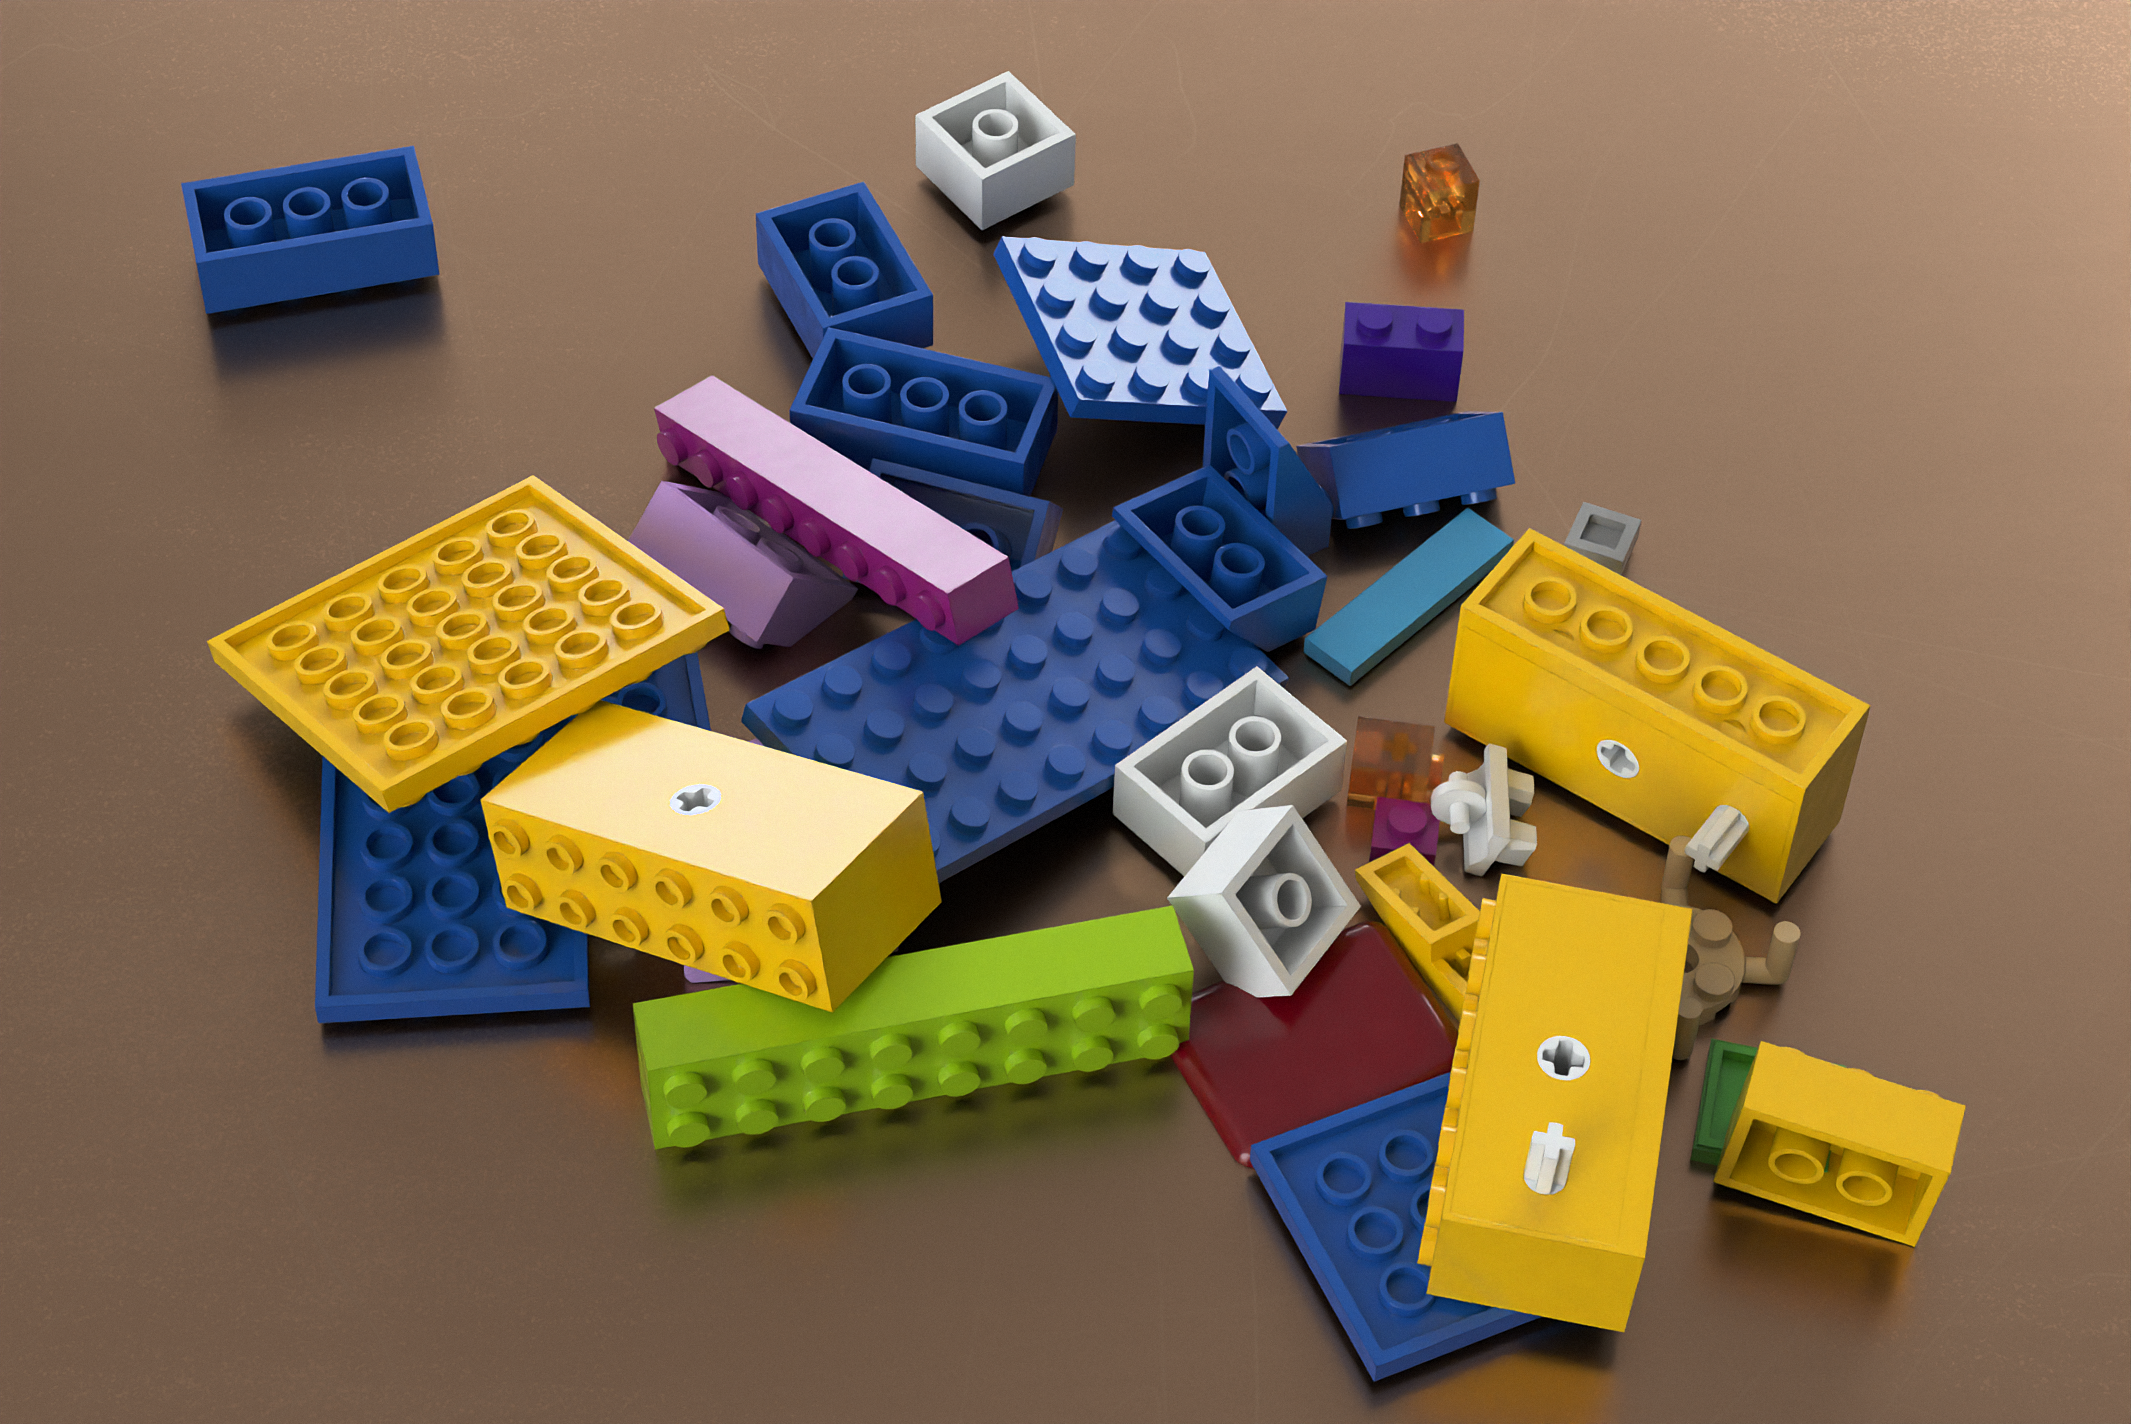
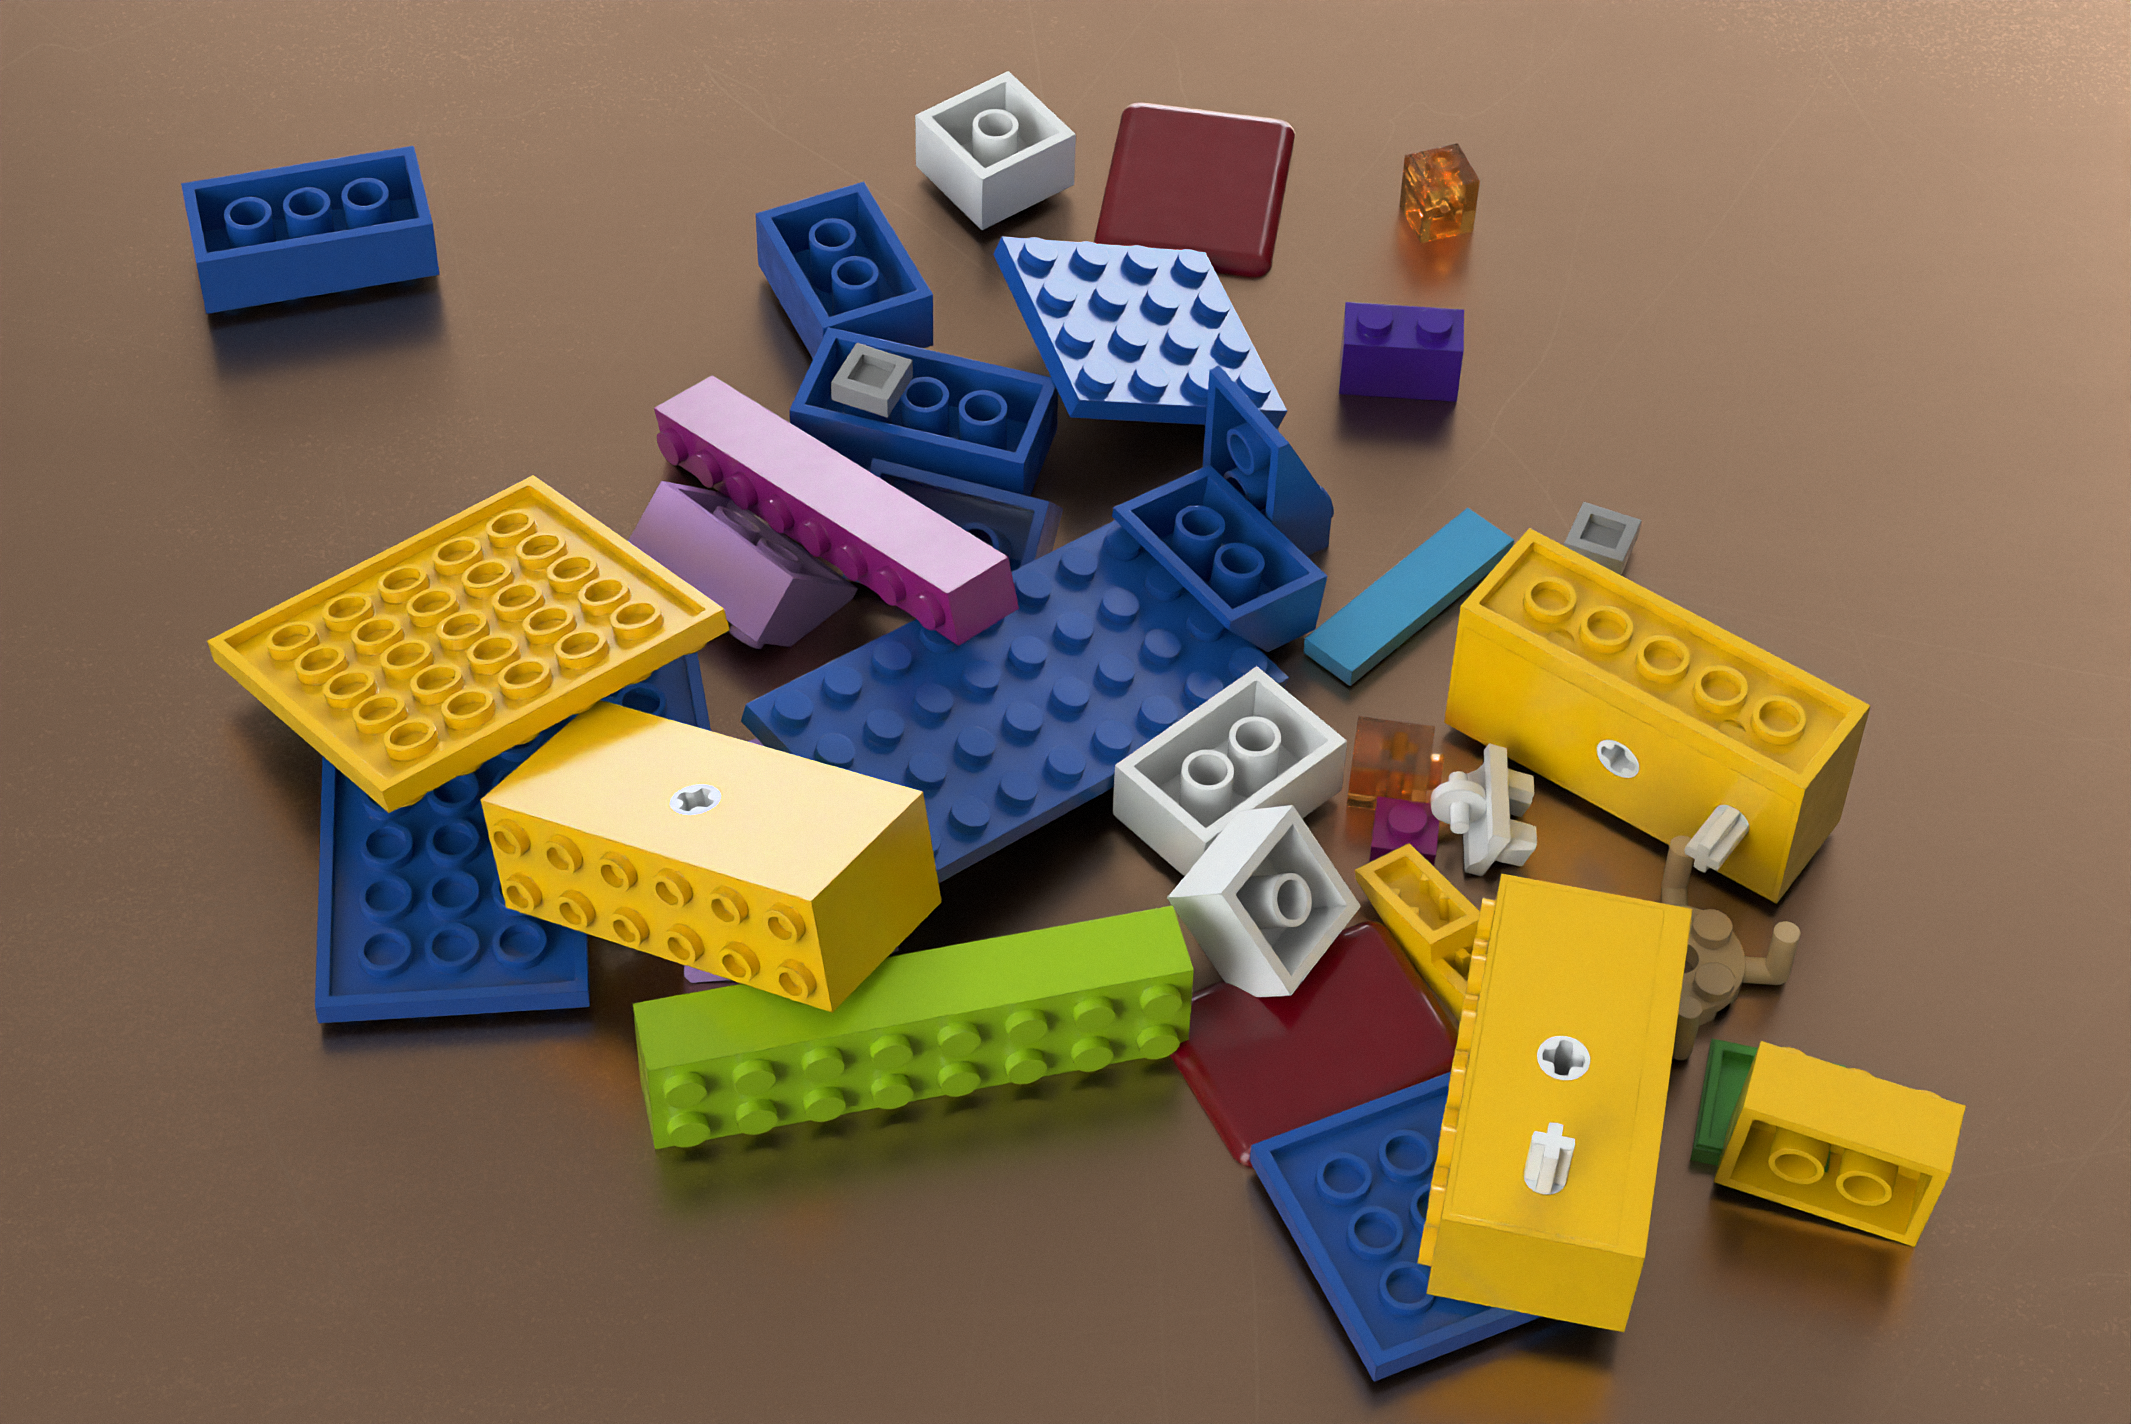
blue slope [1296,411,1516,529] -> none
none -> light grey plate [831,343,913,418]
none -> dark red piece [1093,102,1295,277]

